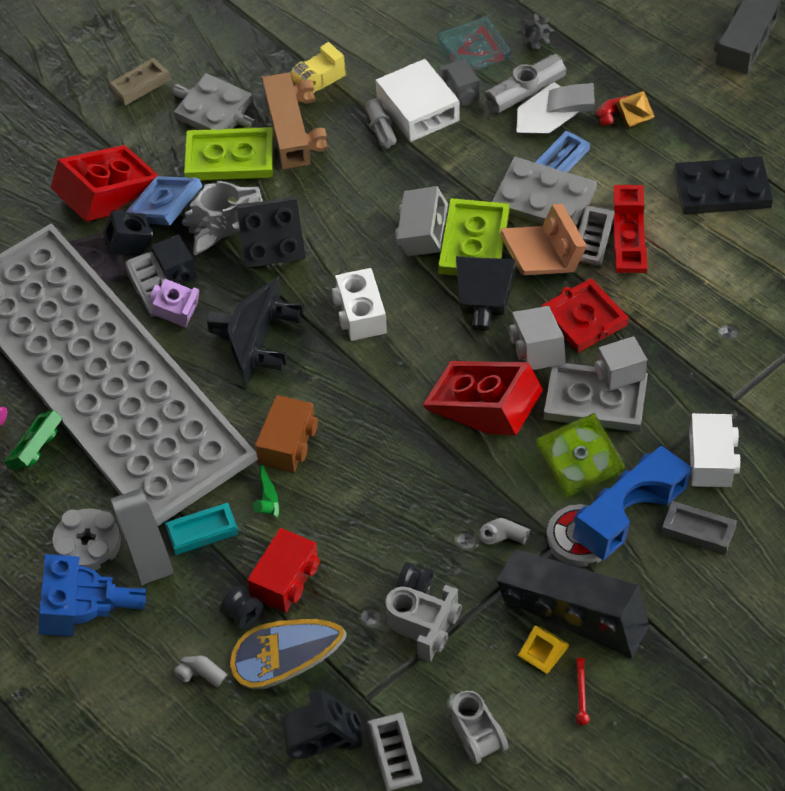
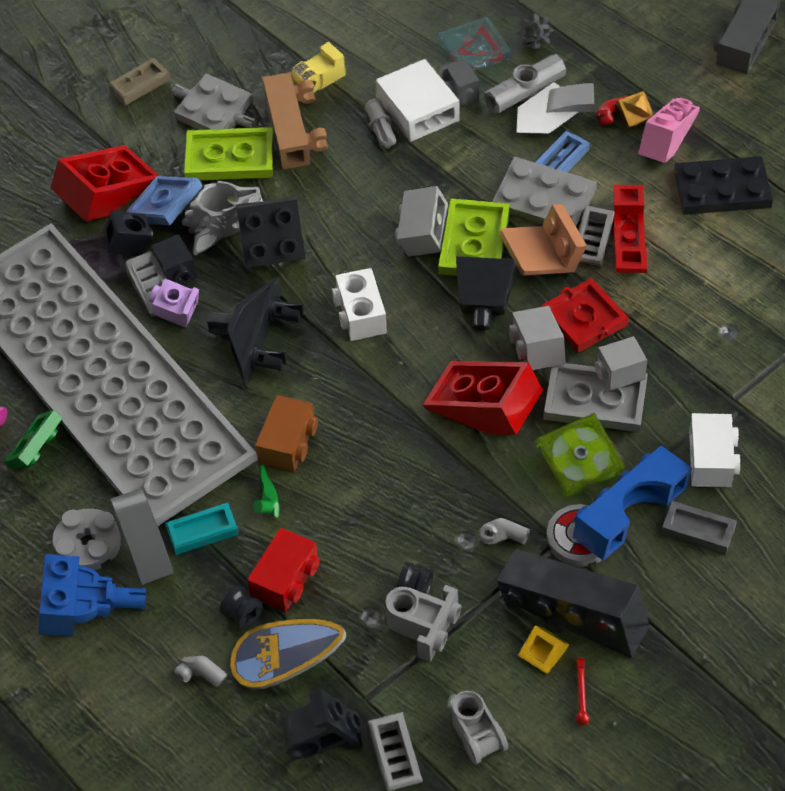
none -> bright pink slope [638,98,700,163]

